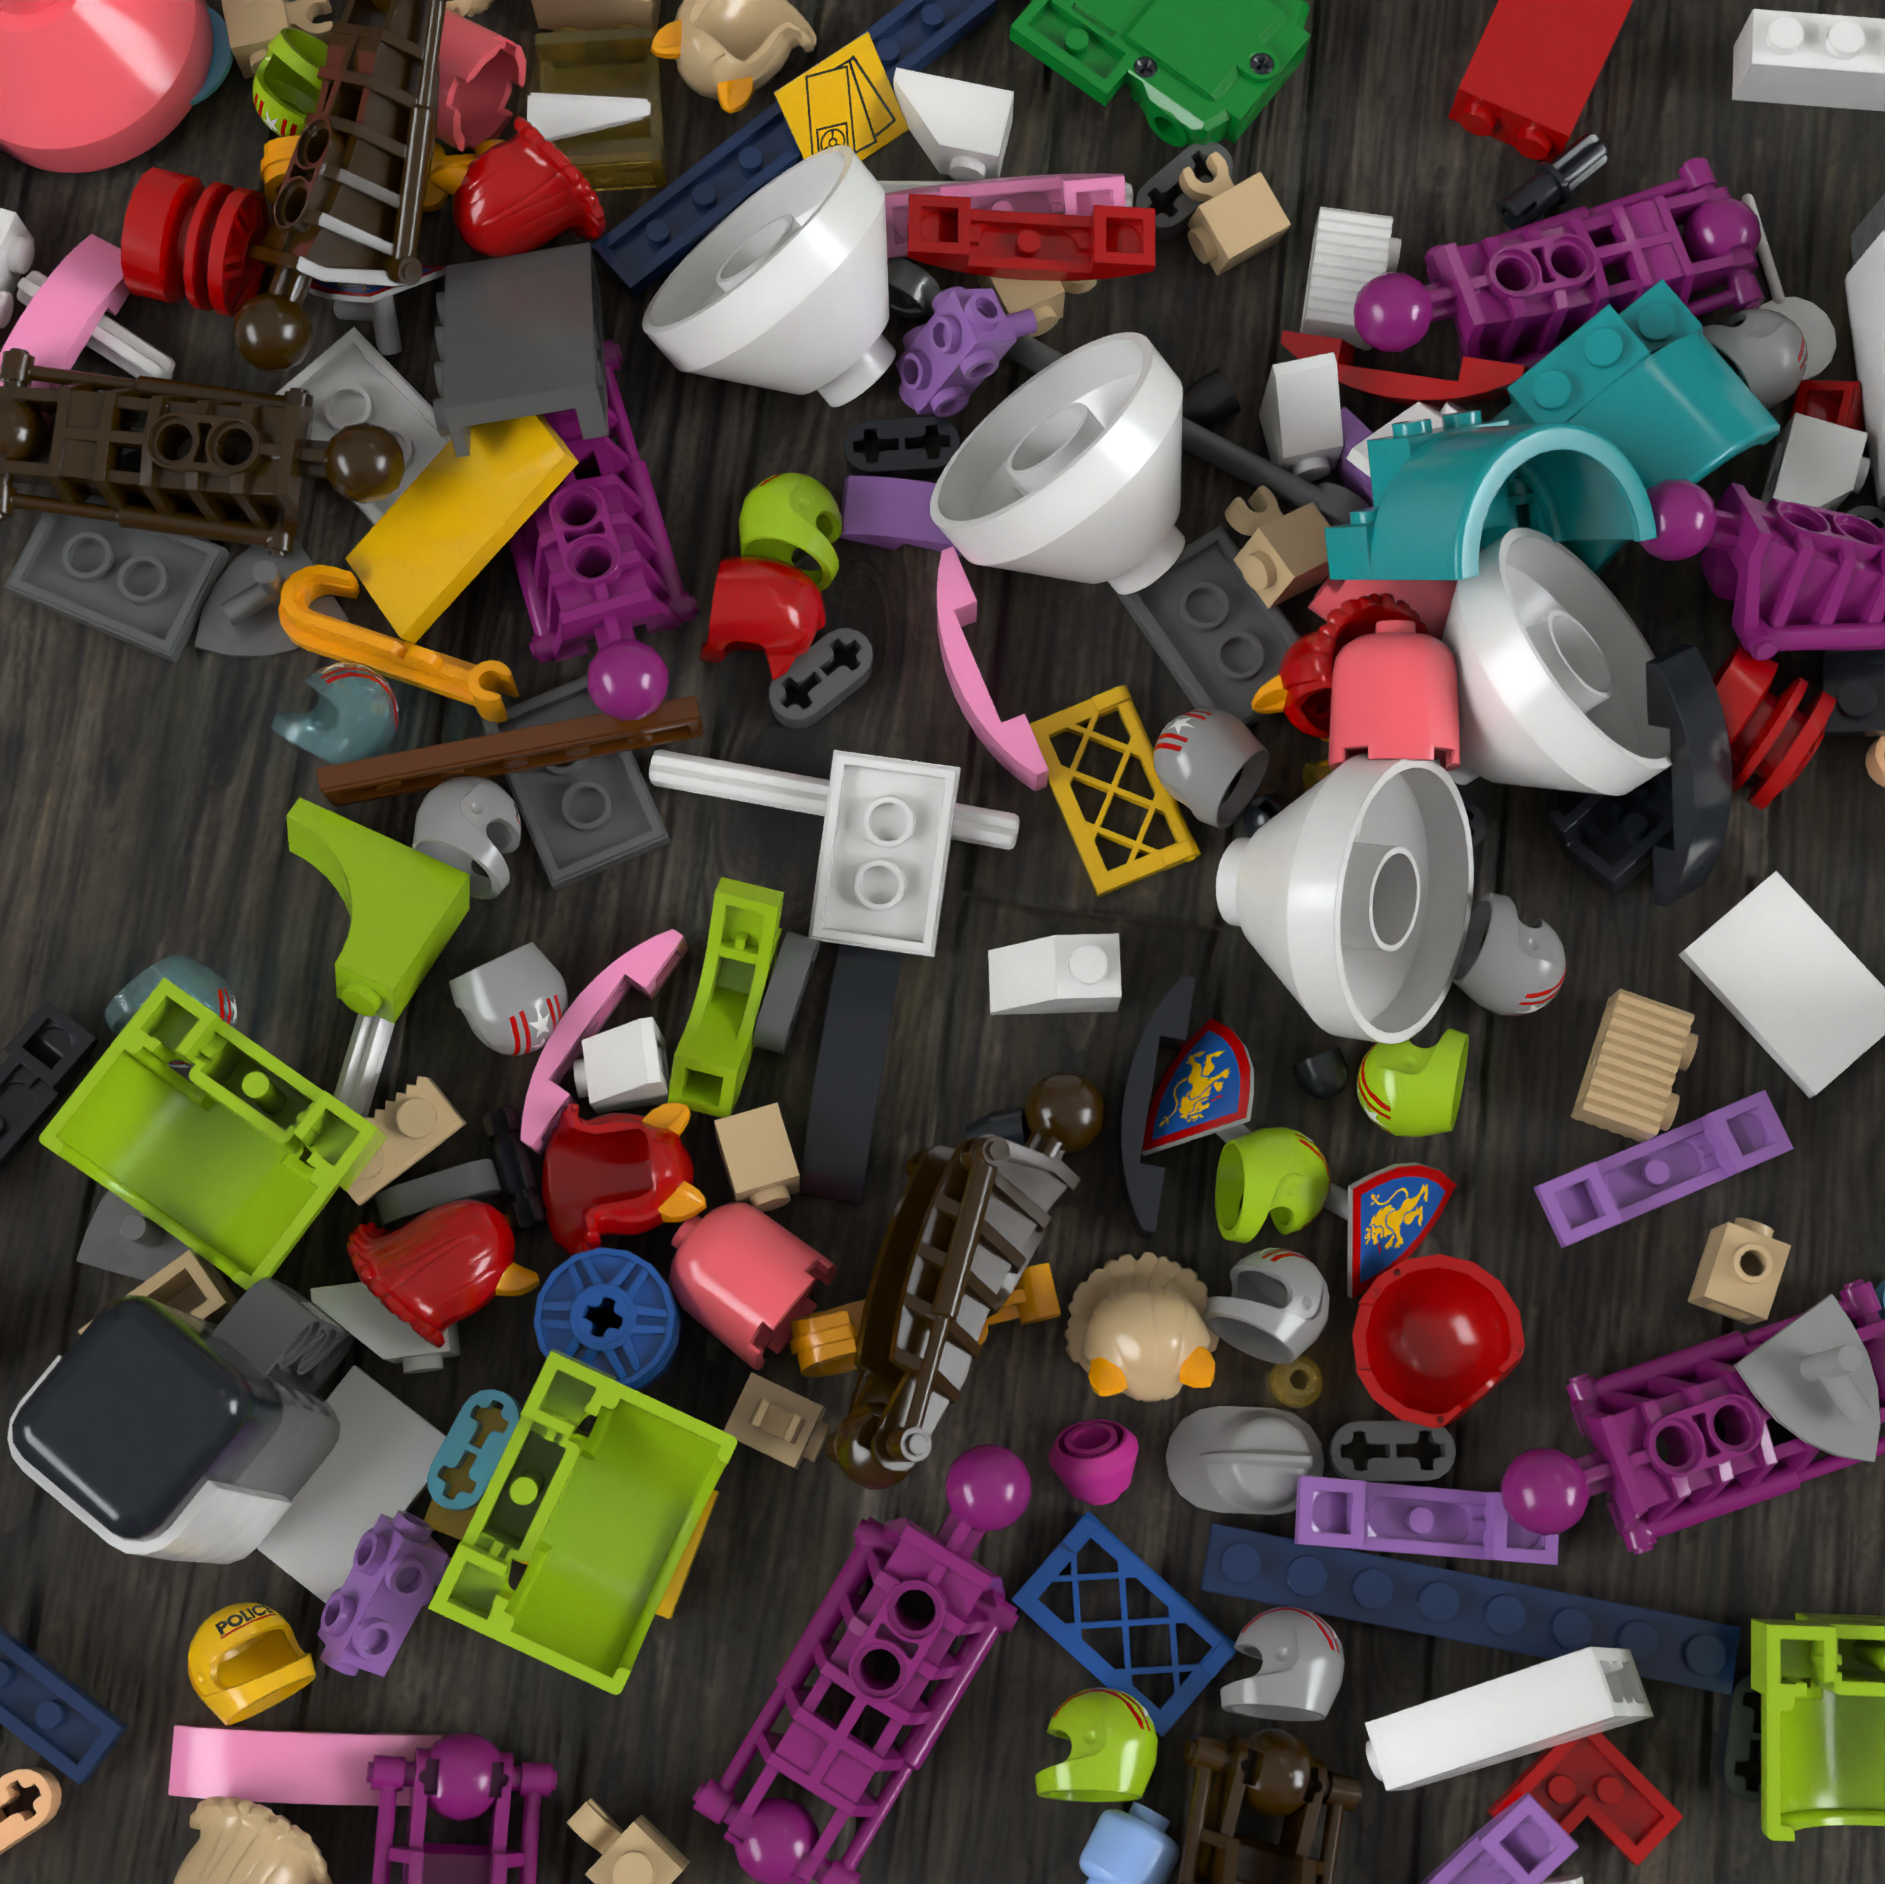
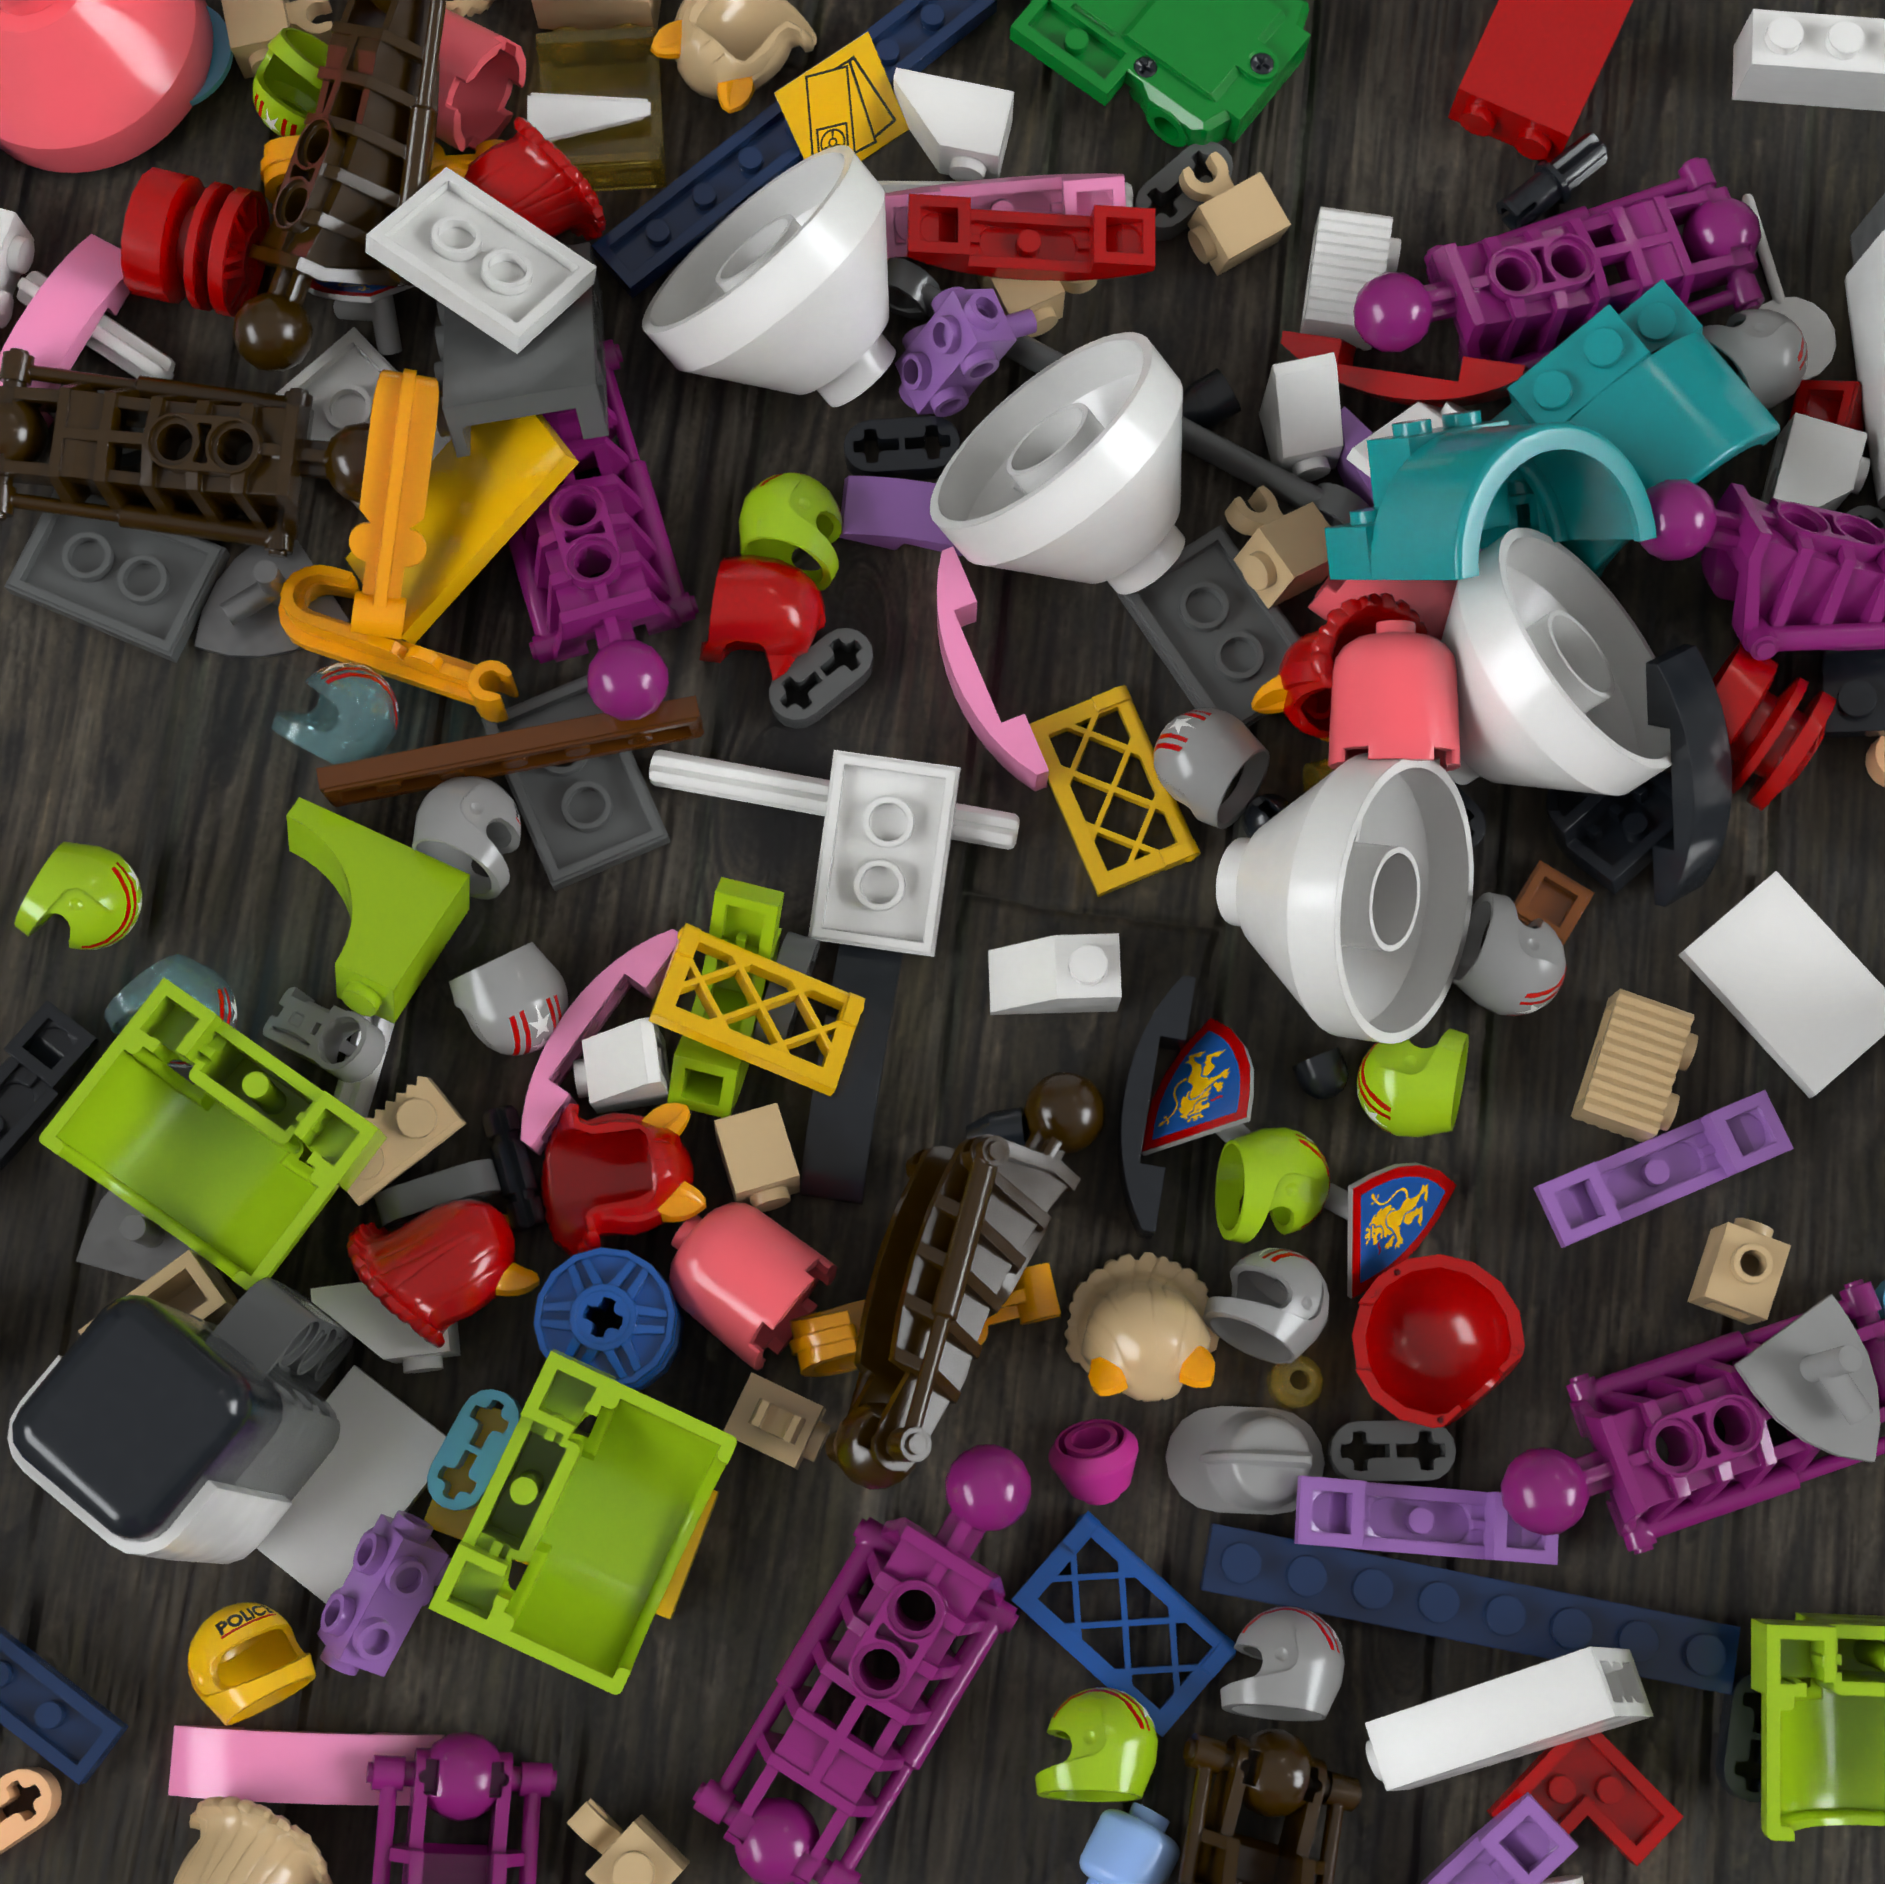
none -> lime helmet [14,842,142,950]
none -> light grey piece [263,987,386,1083]
none -> light orange piece [349,368,439,640]
none -> white plate [365,167,597,354]
none -> yellow window [648,923,865,1097]
none -> dark orange tile [1513,860,1594,945]

